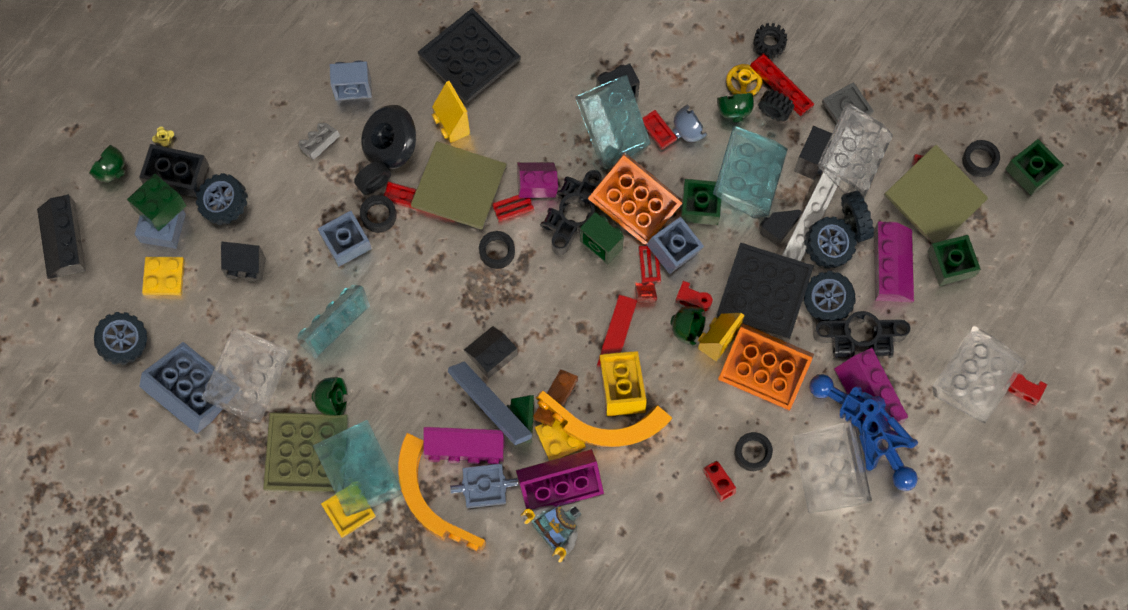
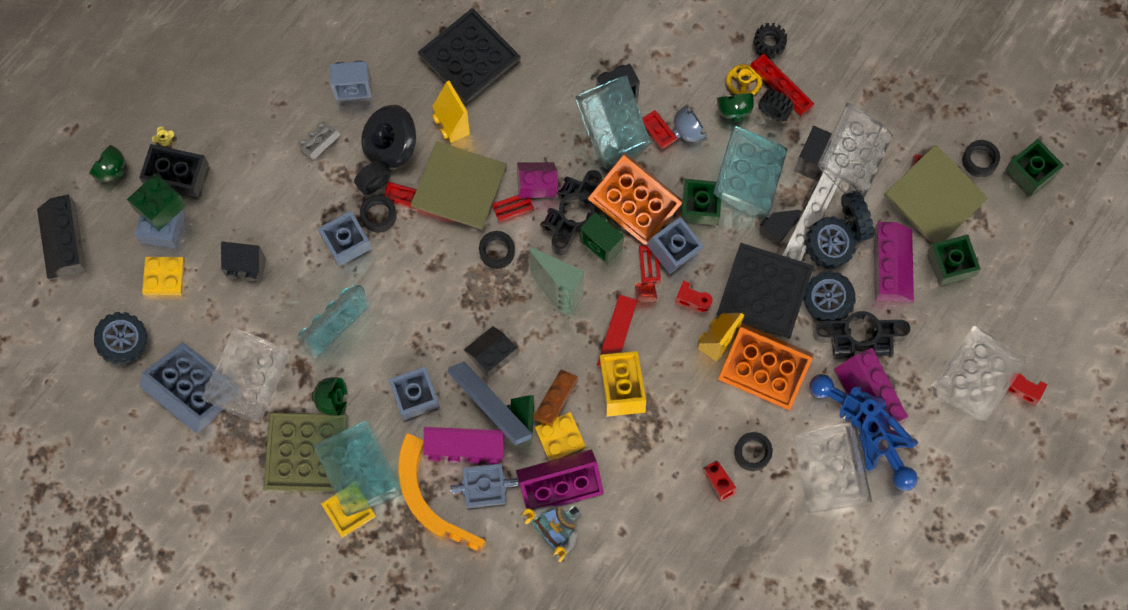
black wheel [196,173,248,225] -> none
light orange arch [535,391,672,447] -> none
dark green cylinder [670,306,706,346] -> none
dark grey plate [822,82,874,131] -> none
none -> sand blue brick [388,366,440,421]
none -> sand green slope [529,247,584,315]

